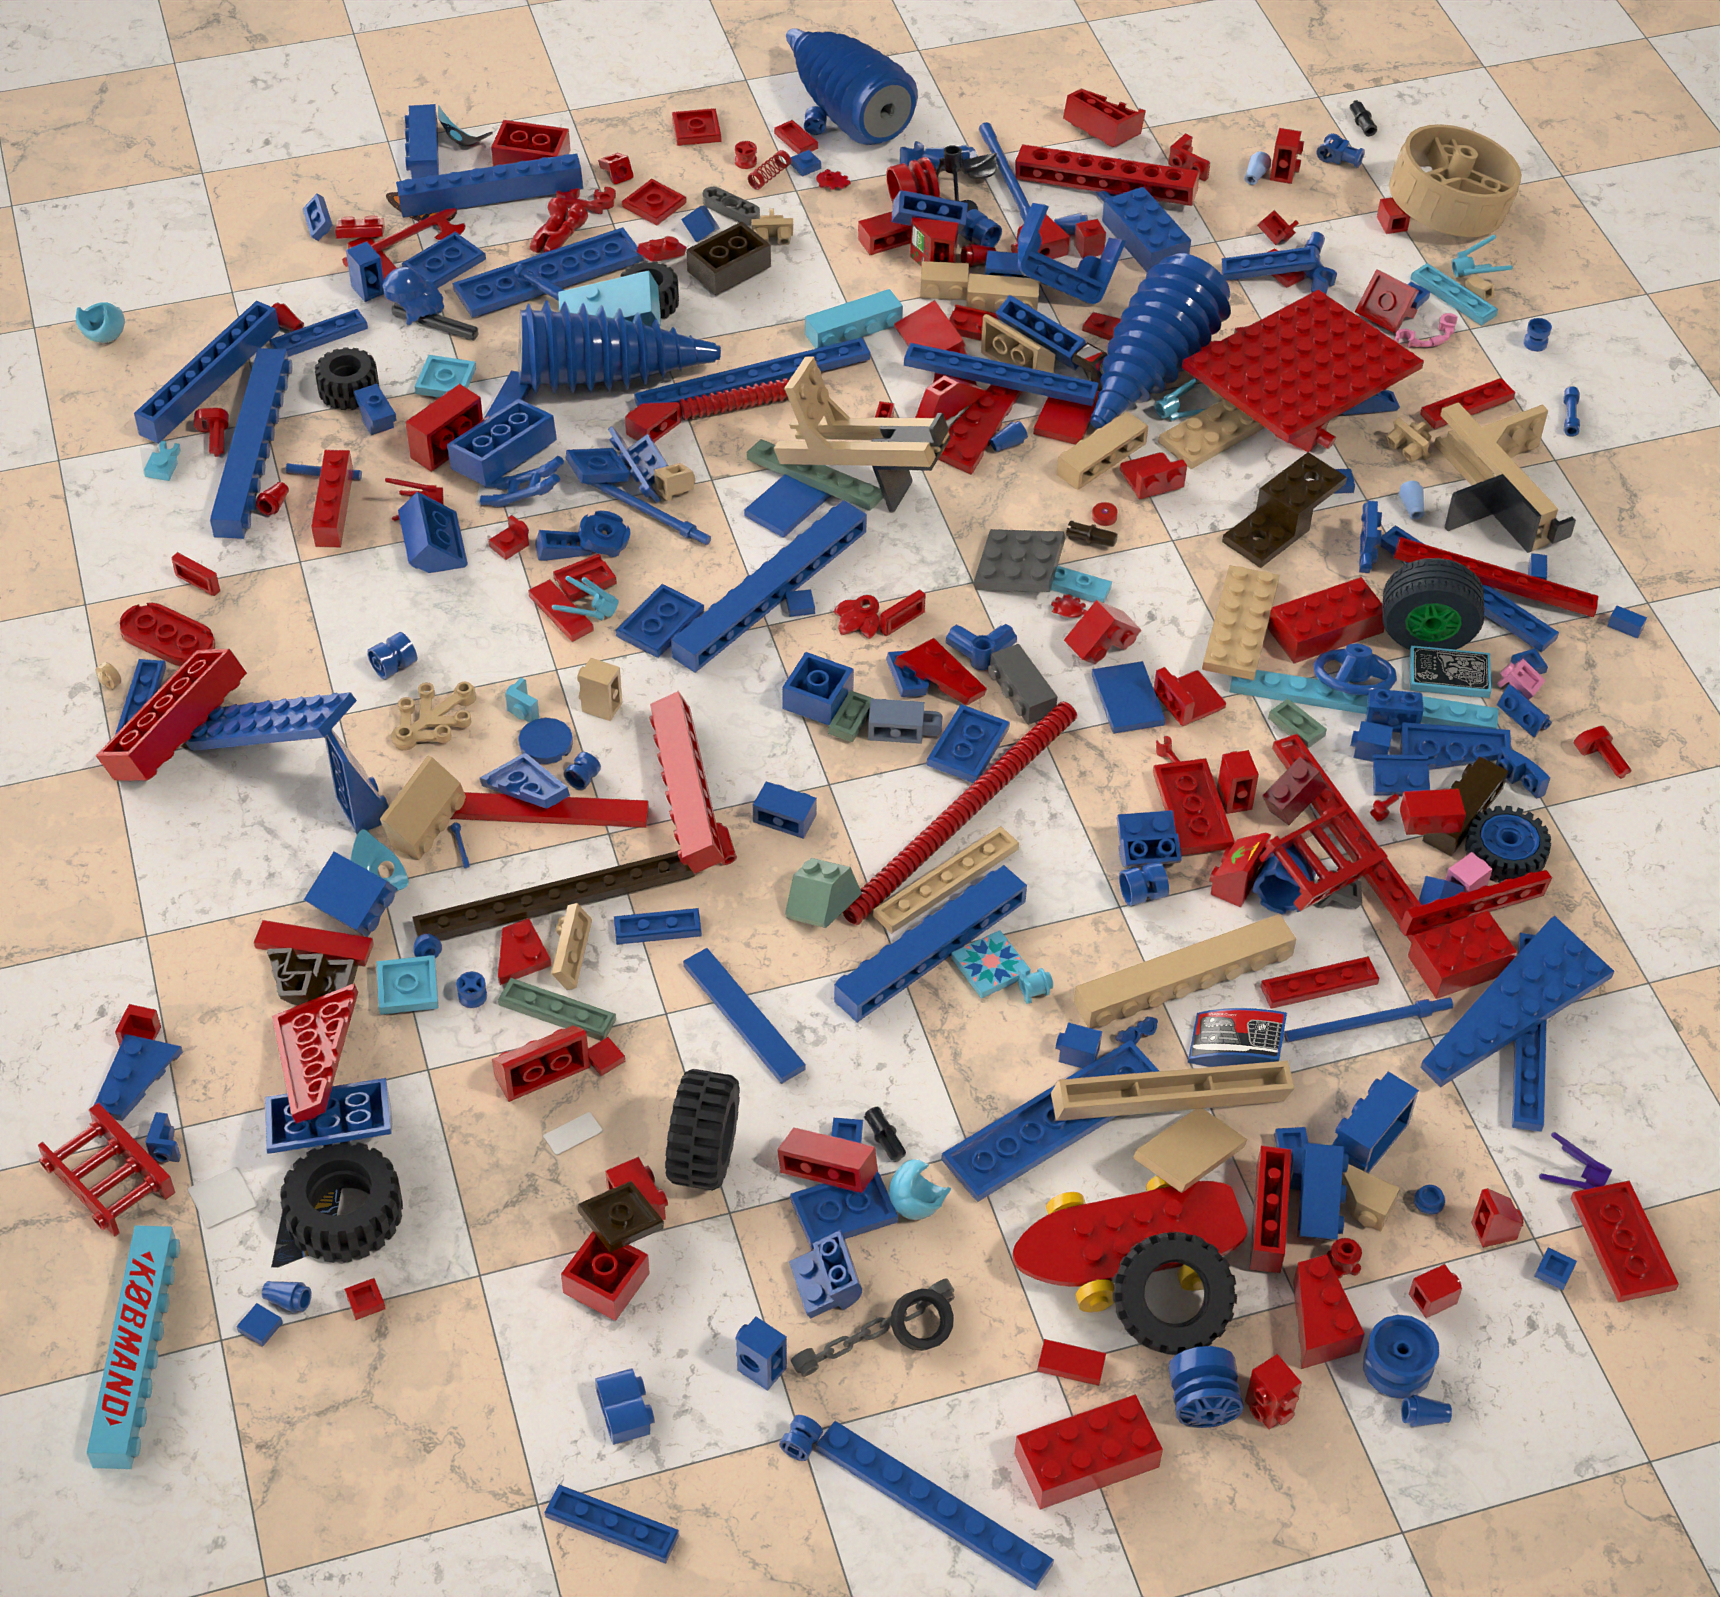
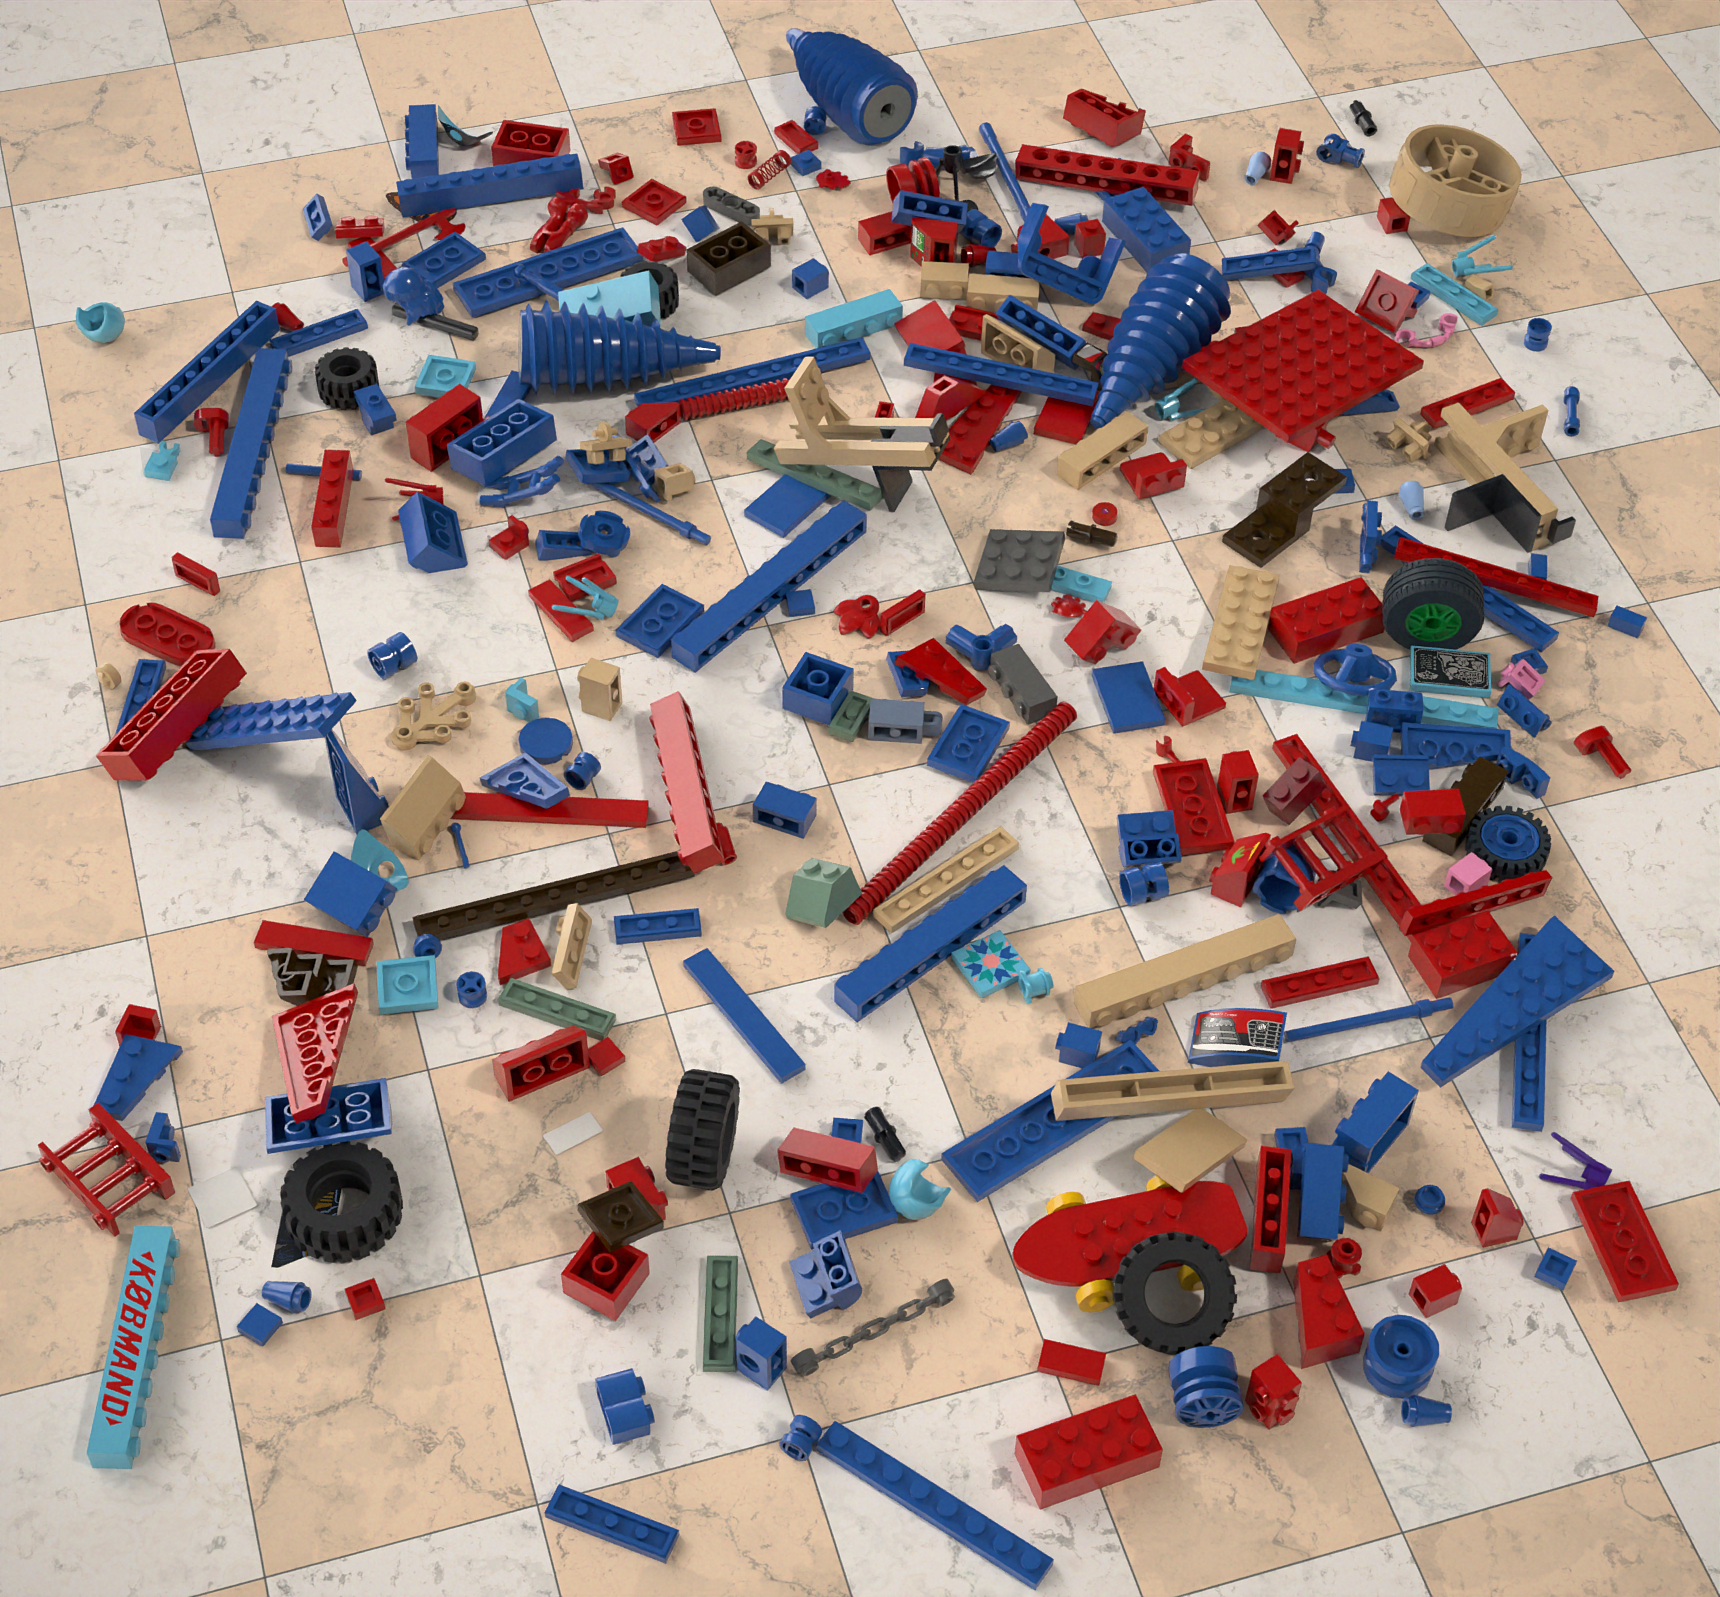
red cone [256,482,289,515] -> none
black tyre [891,1289,954,1351] -> none
sand green plate [1268,699,1327,748] -> none
blue panel [1418,876,1465,905] -> none
none -> tan hips [580,421,632,464]
none -> sand green tile [703,1255,738,1372]
none -> blue brick [792,258,829,299]

